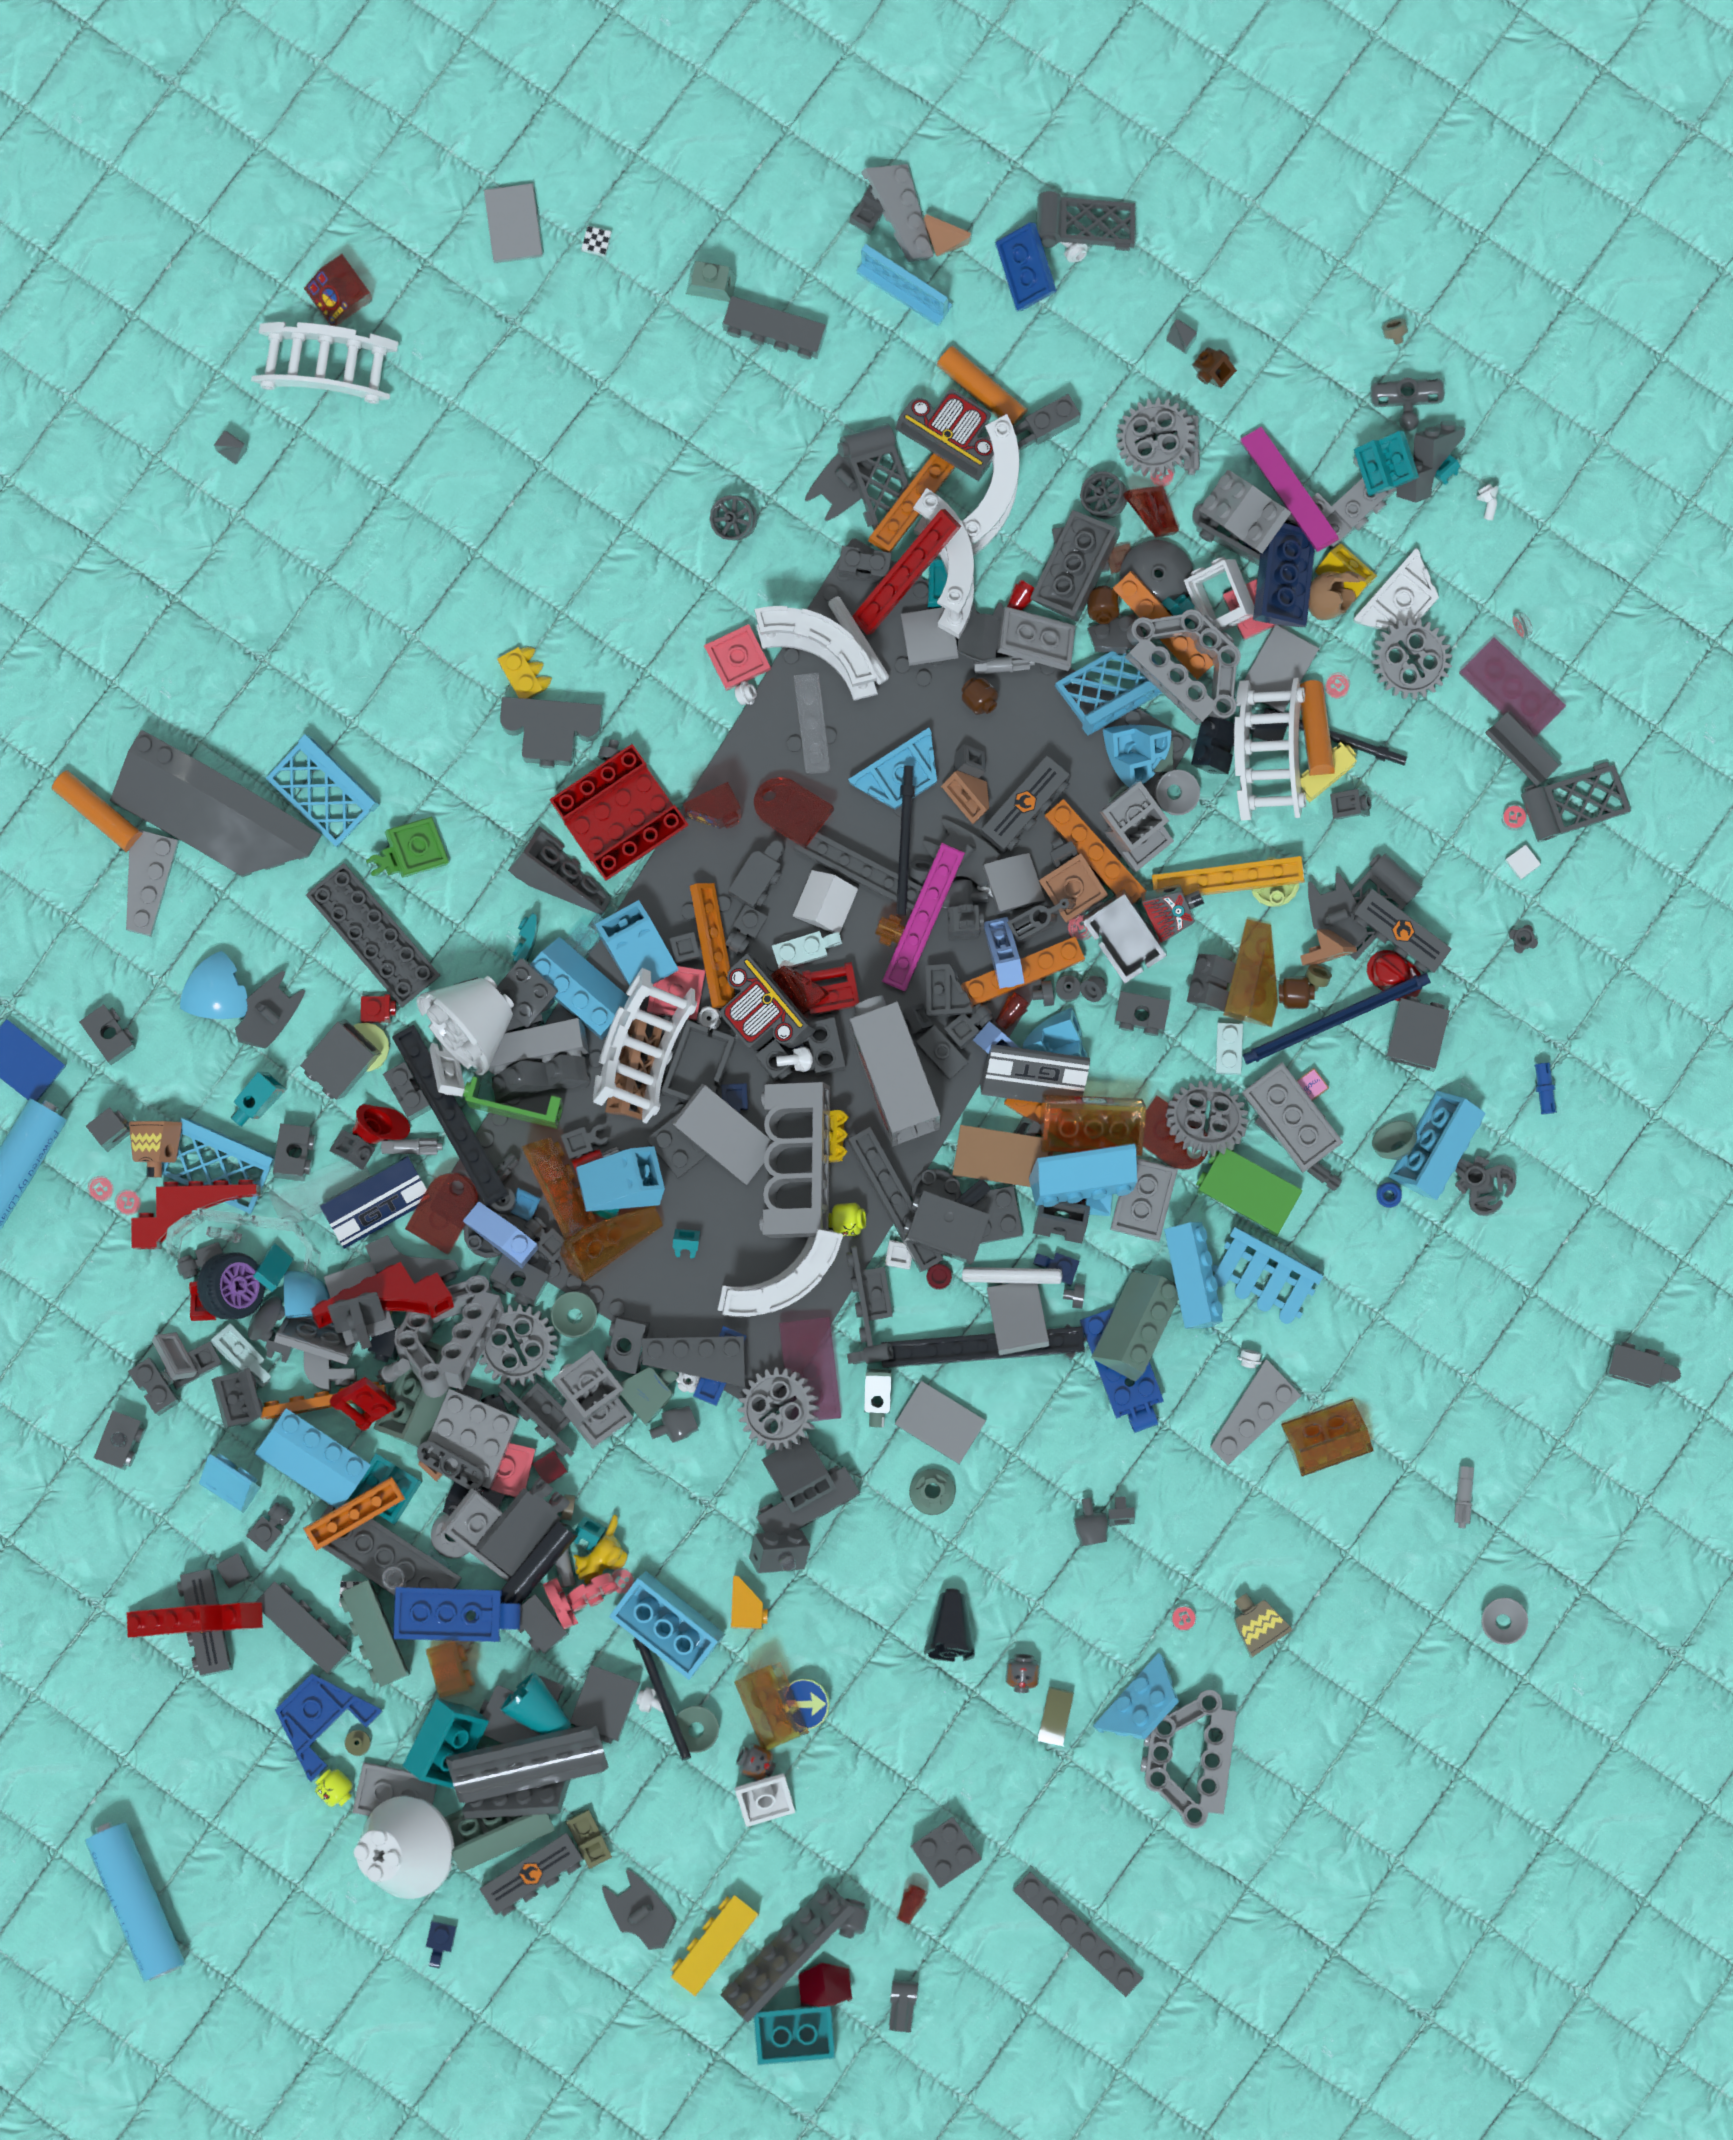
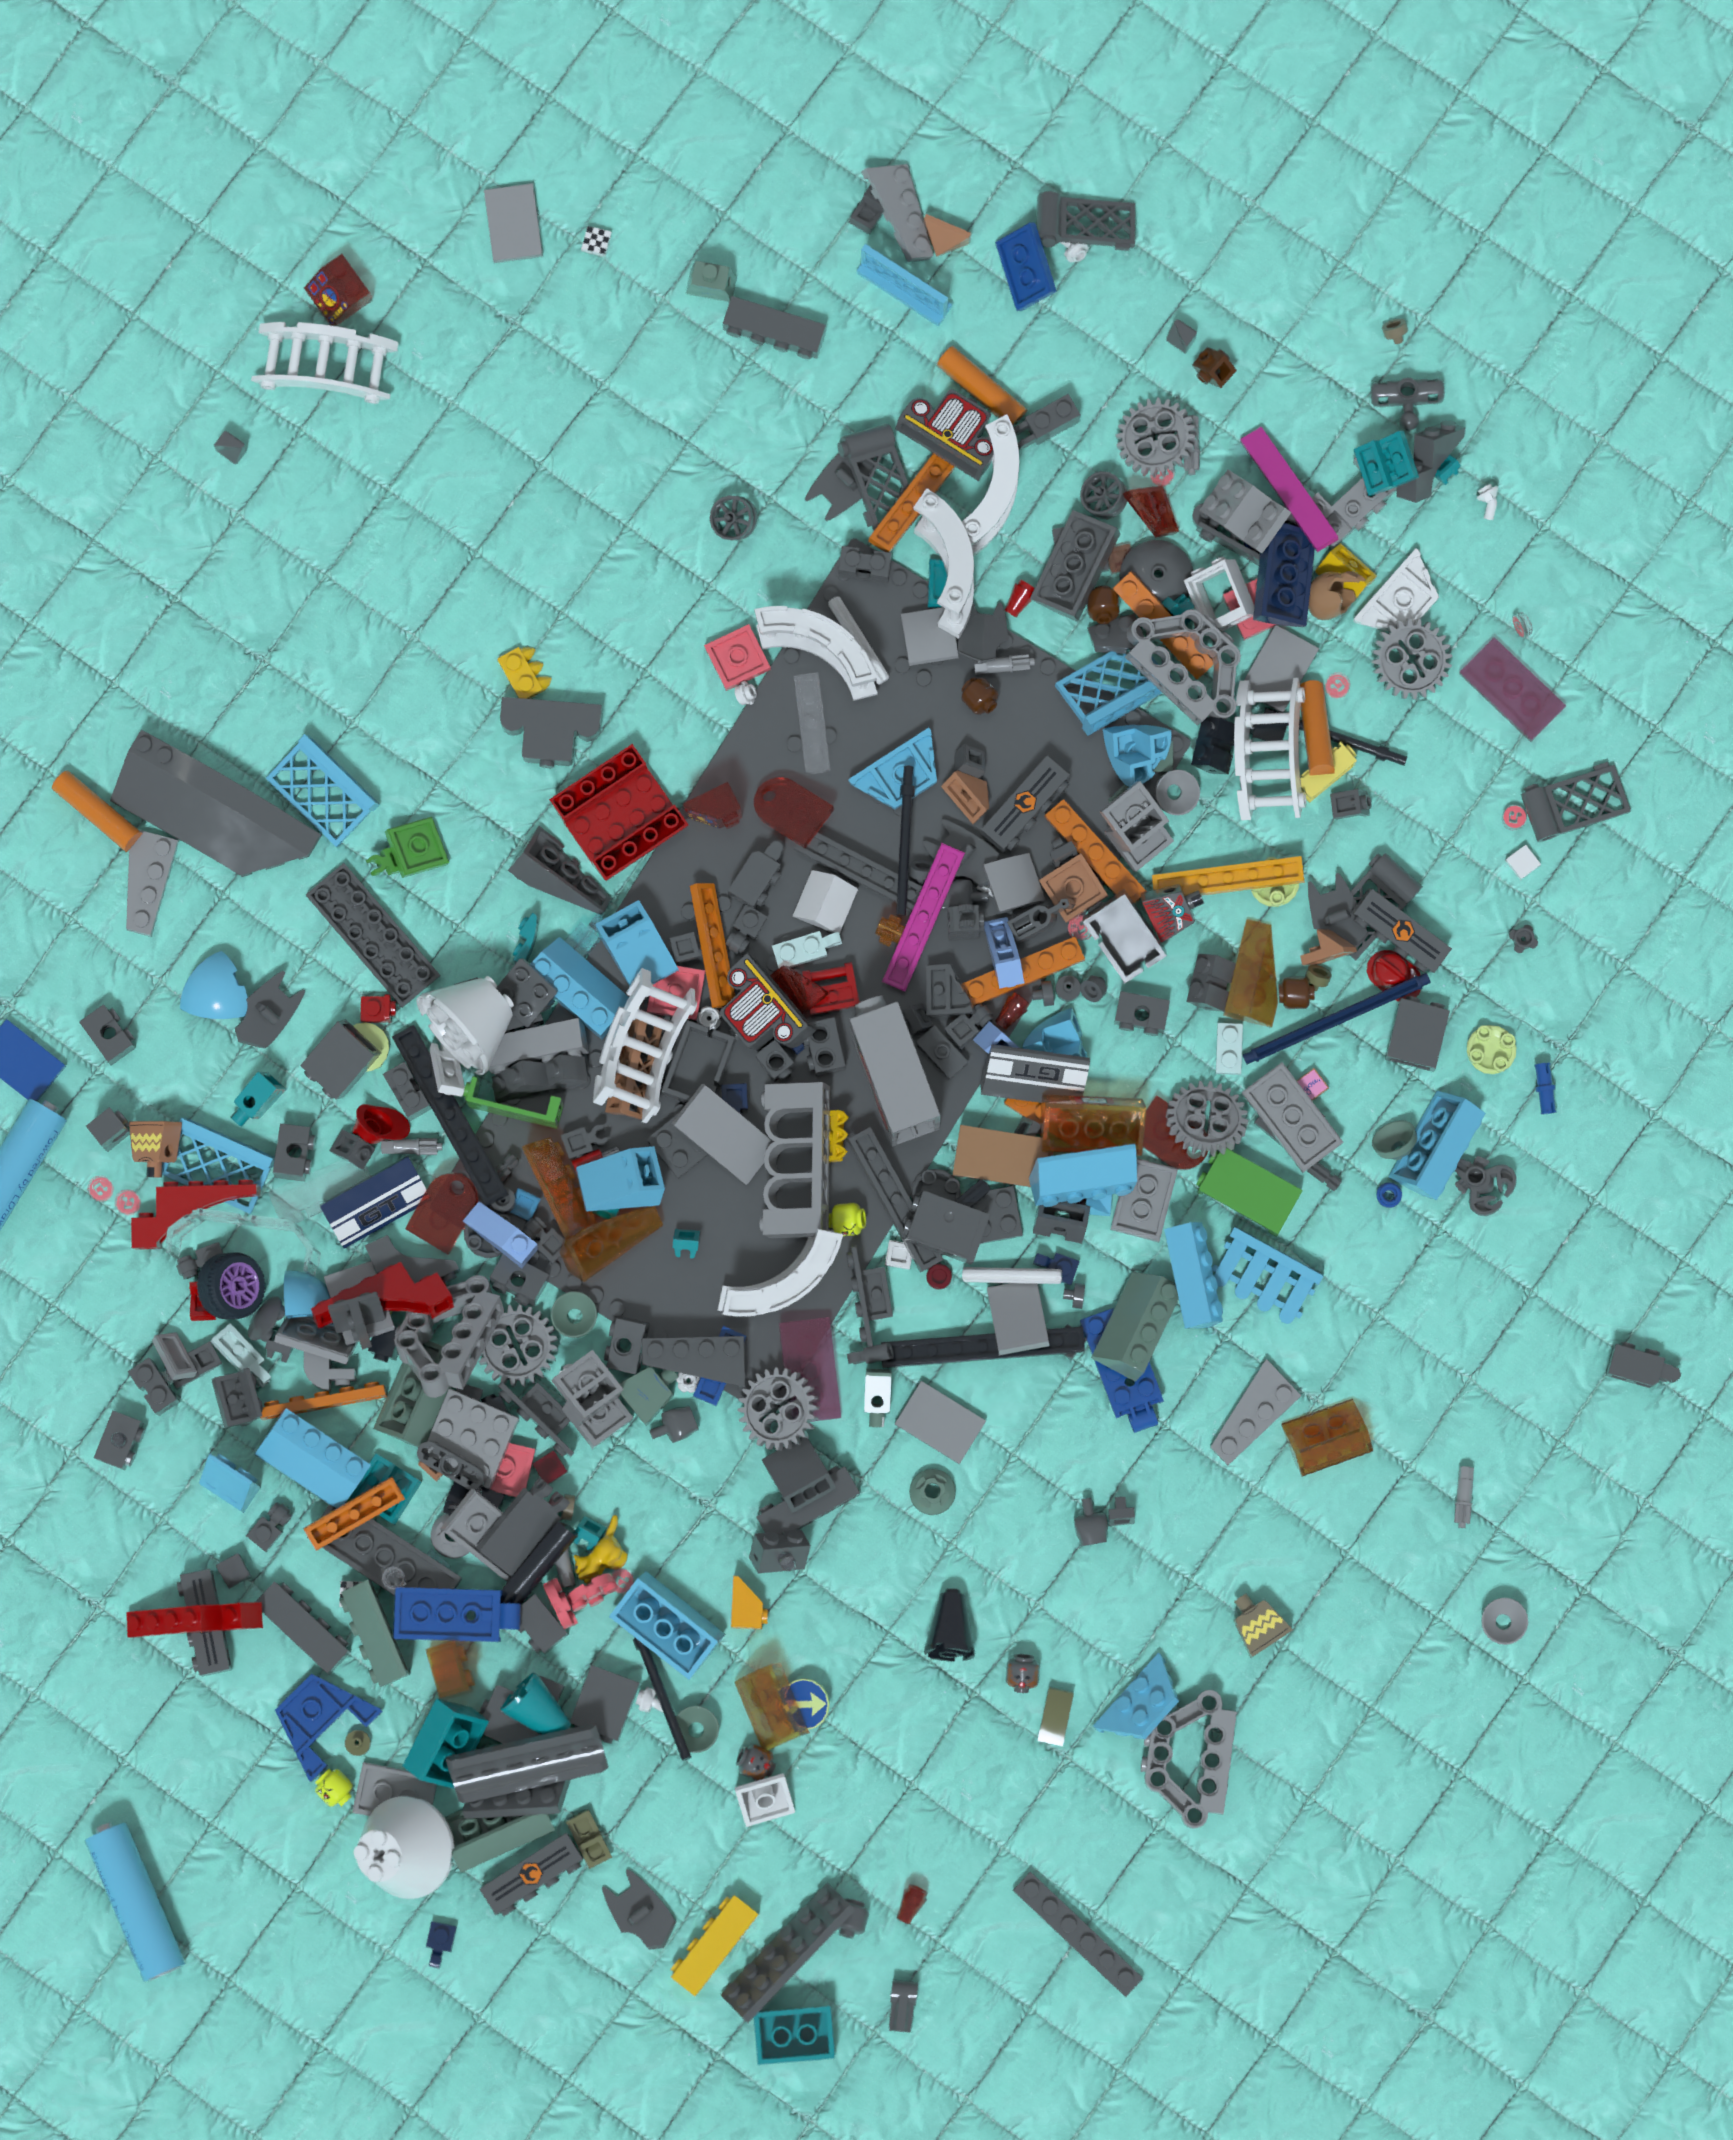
clear tile [206,1226,242,1244] -> none
teal tile [253,1243,293,1292] -> none
red plate [329,1377,397,1431] -> none
light grey piece [375,1358,411,1385] -> none
dark grey tile [597,739,621,761] -> none
white plate [776,1047,813,1072] -> none
dark red slope [798,1962,853,2007] -> none
red plate [852,509,962,635] -> none
dark grey brick [910,1817,982,1889] -> none
light grey tile [997,607,1075,671] -> none
coral tile [1171,1606,1197,1632] -> none
white plate [1237,1349,1262,1368] -> none
dark grey panel [1485,710,1562,786] -> none
none -> yellowish green dish [1466,1025,1516,1074]

